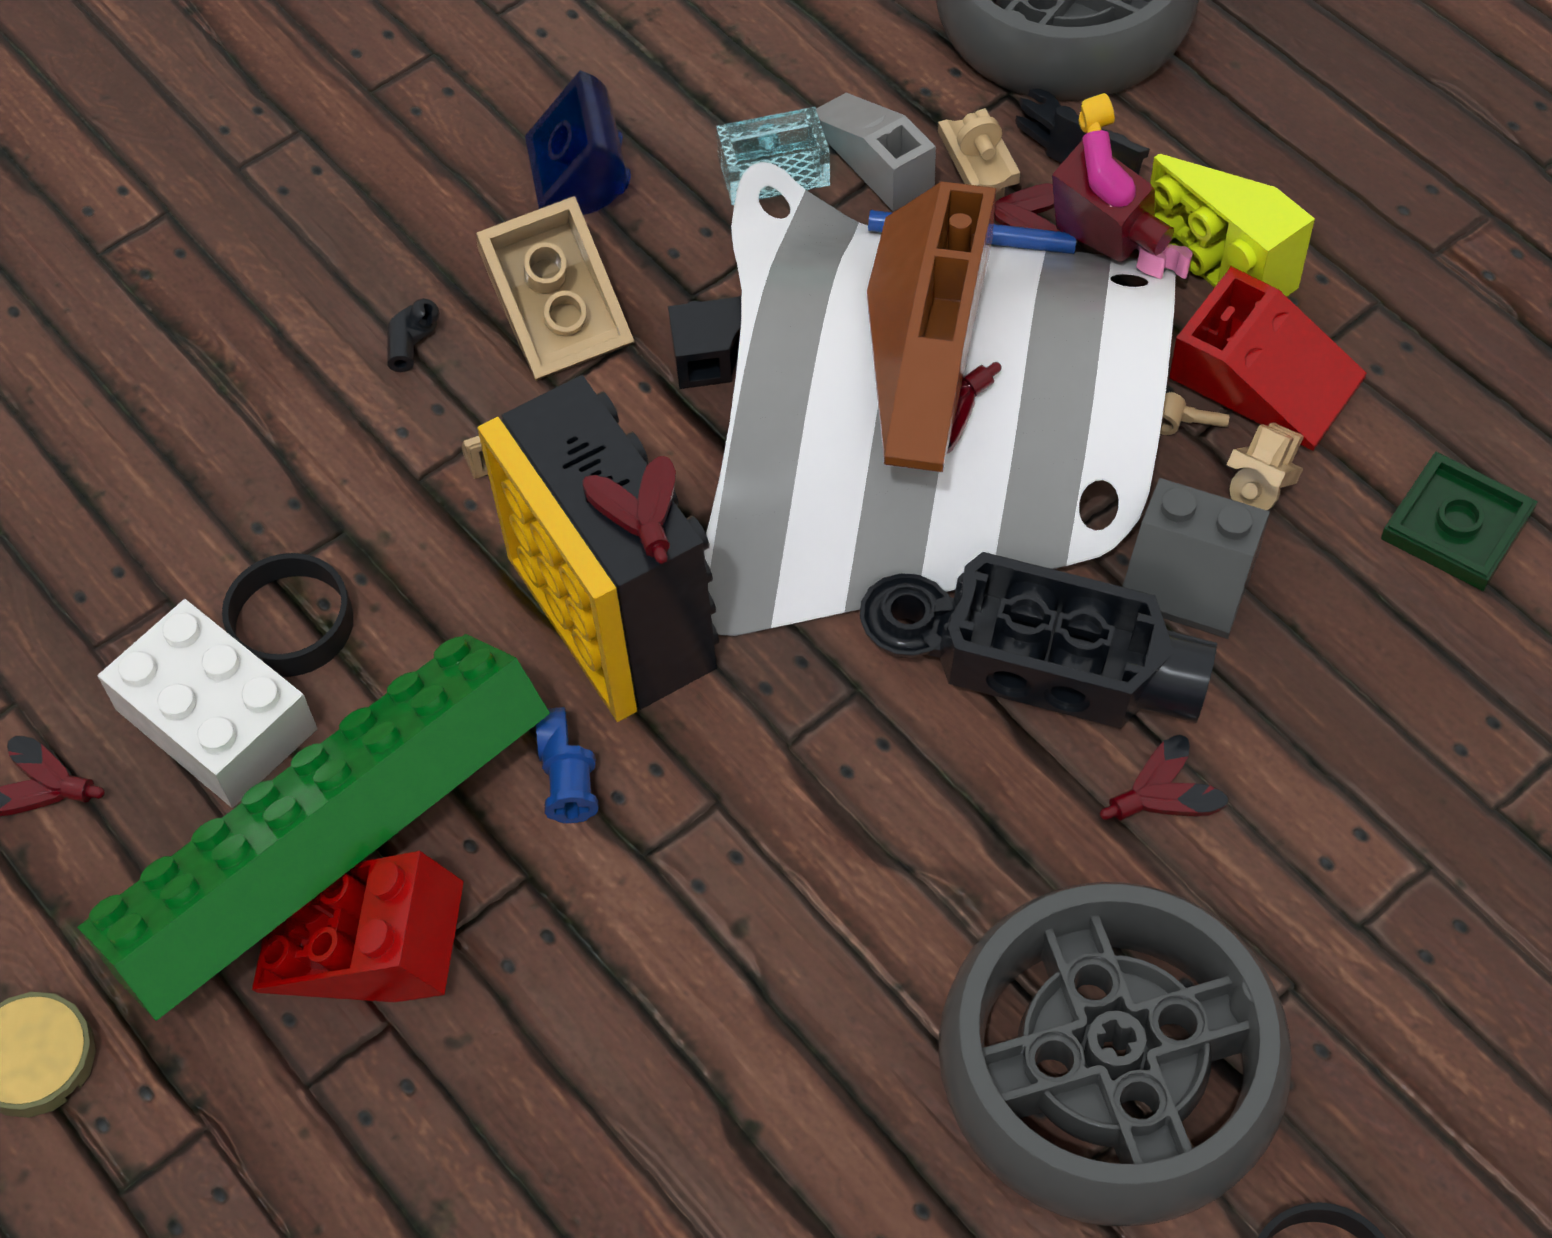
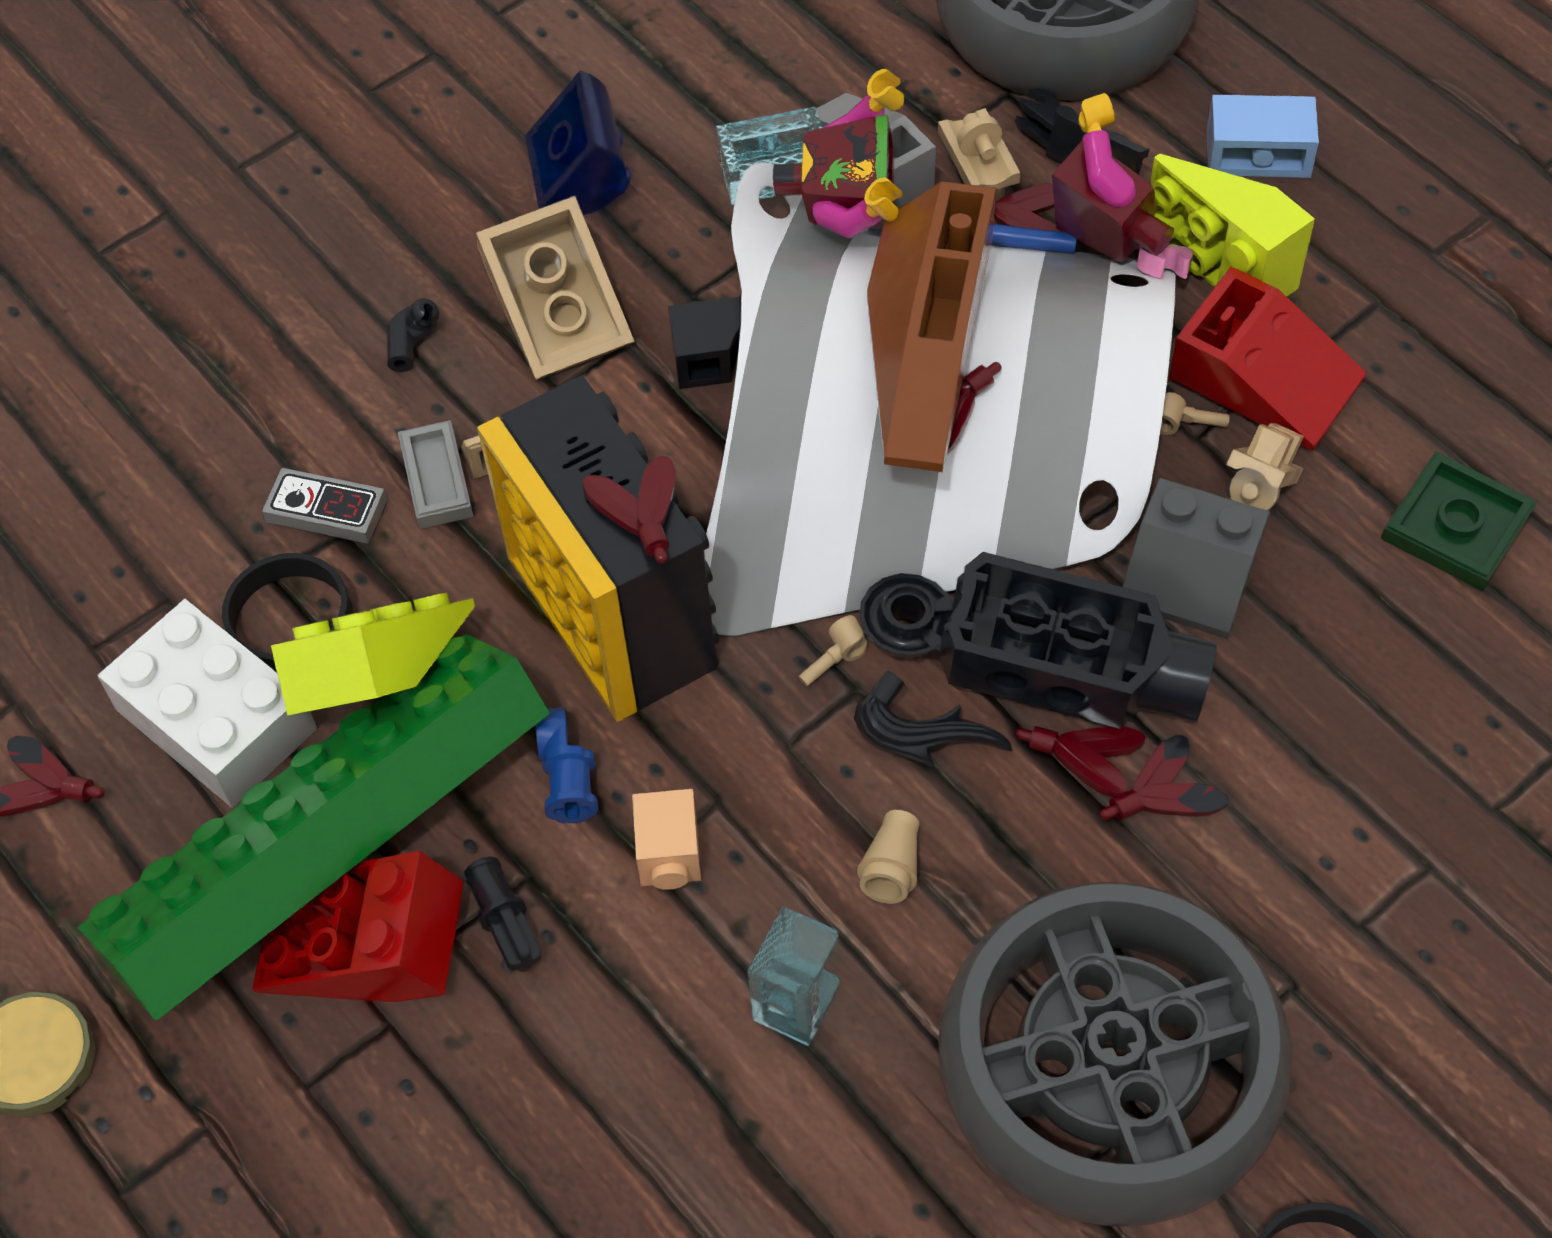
none -> tile [262,468,388,544]
none -> neon yellow slope [271,592,475,715]
none -> light grey tile [398,420,474,529]
none -> black axle [464,856,542,972]
none -> light nougat brick [632,789,701,889]
none -> clear light blue panel [747,906,840,1046]
none -> torso [773,69,904,238]
none -> tan hand [798,615,867,687]
none -> black piece [854,670,1013,768]
none -> tan cone [857,810,920,904]
none -> dark red piece [1015,726,1146,797]
none -> light blue brick [1206,95,1319,178]

